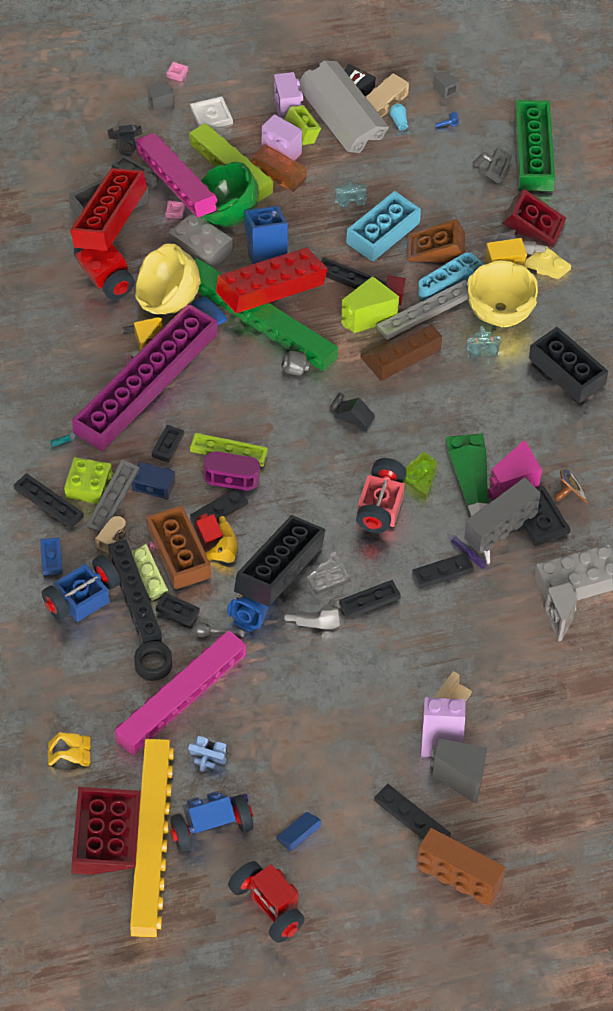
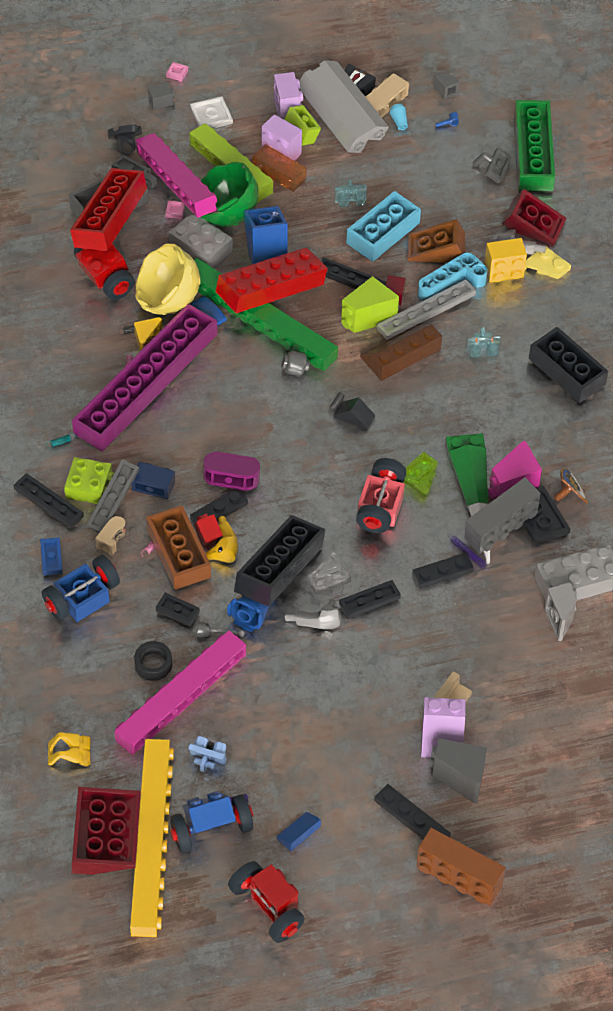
black brick [108,539,162,645] -> none
yellowish green plate [131,544,169,601] -> none
black plate [152,425,184,463] -> none
lime plate [190,433,268,467] -> none
light yellow piece [467,260,538,328] -> none

